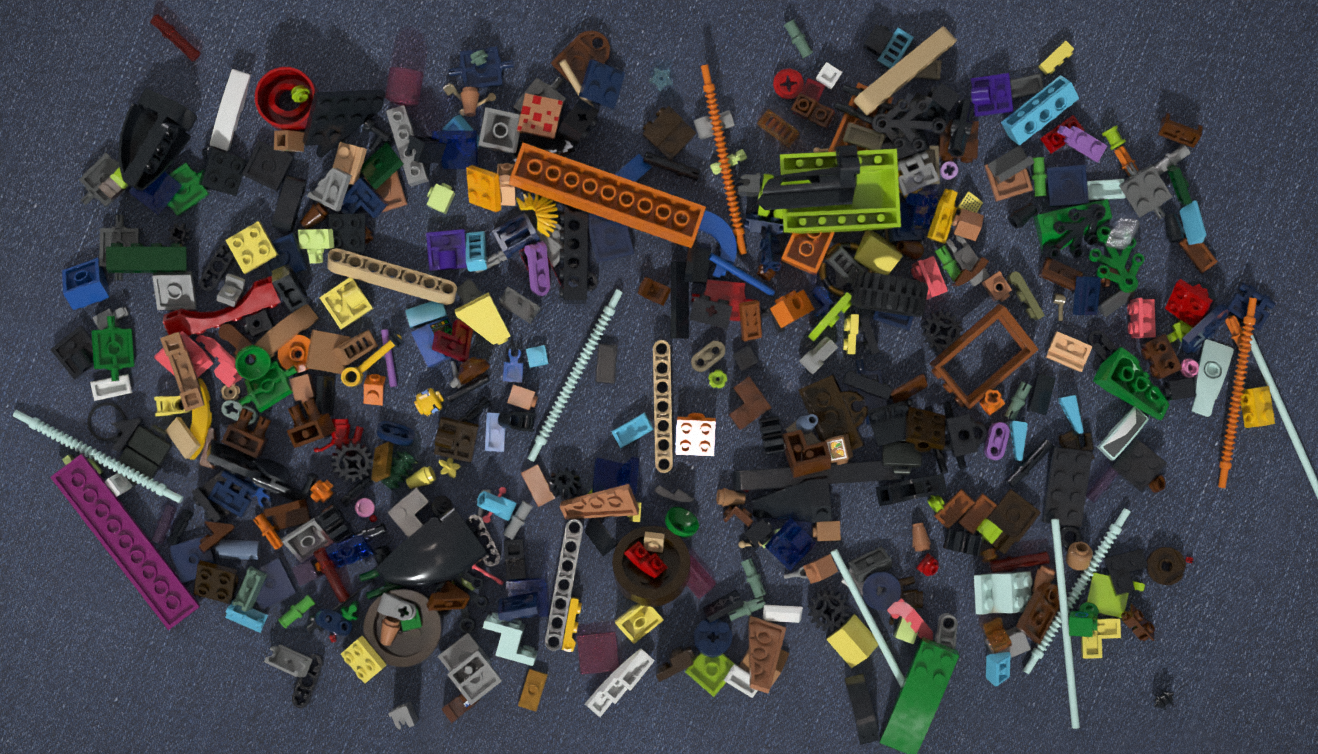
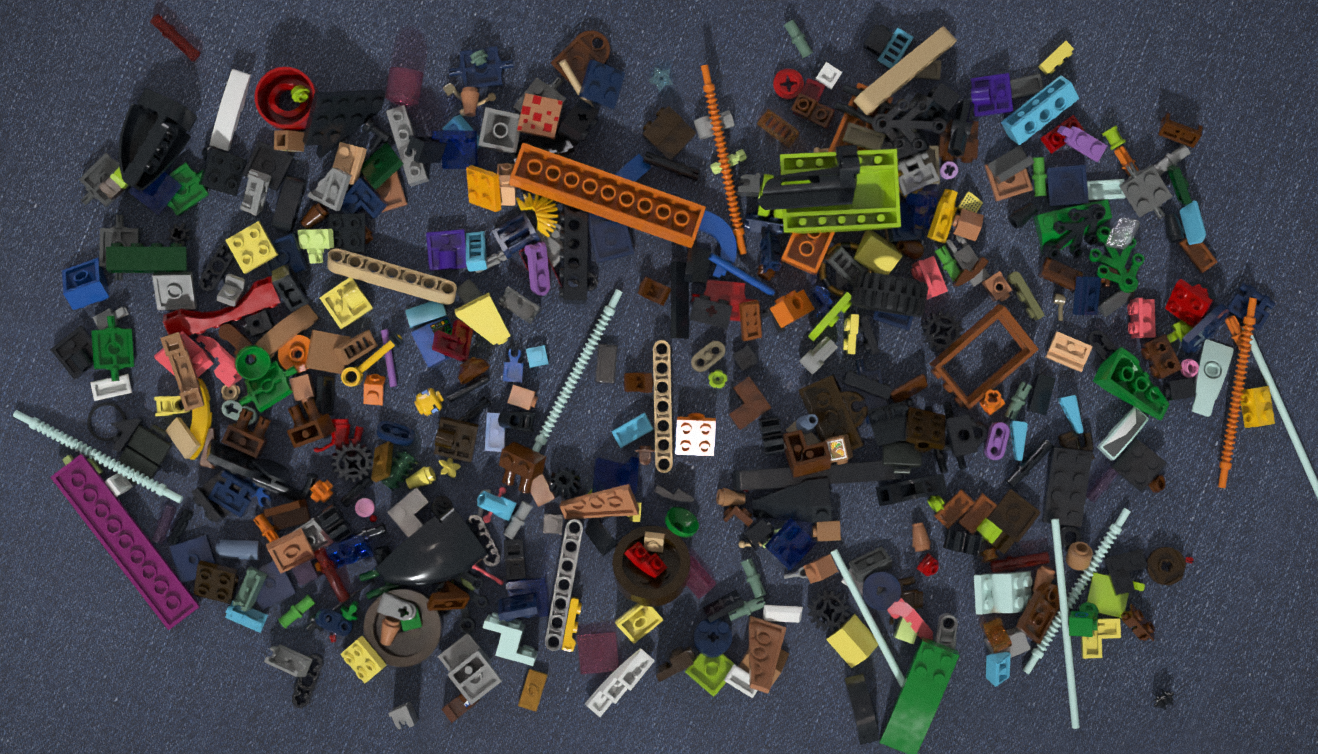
reddish brown slope [199,521,235,554] -> none
yellowish green brick [427,183,455,214] -> none
light grey hand [450,361,463,389] -> none
none -> light grey hinge [240,169,271,216]
none -> nougat tile [266,528,316,574]
none -> reddish brown brick [499,441,546,493]
none -> plate [543,513,564,534]
none -> reddish brown bracket [624,372,654,393]
none -> reddish brown hinge [635,446,655,465]

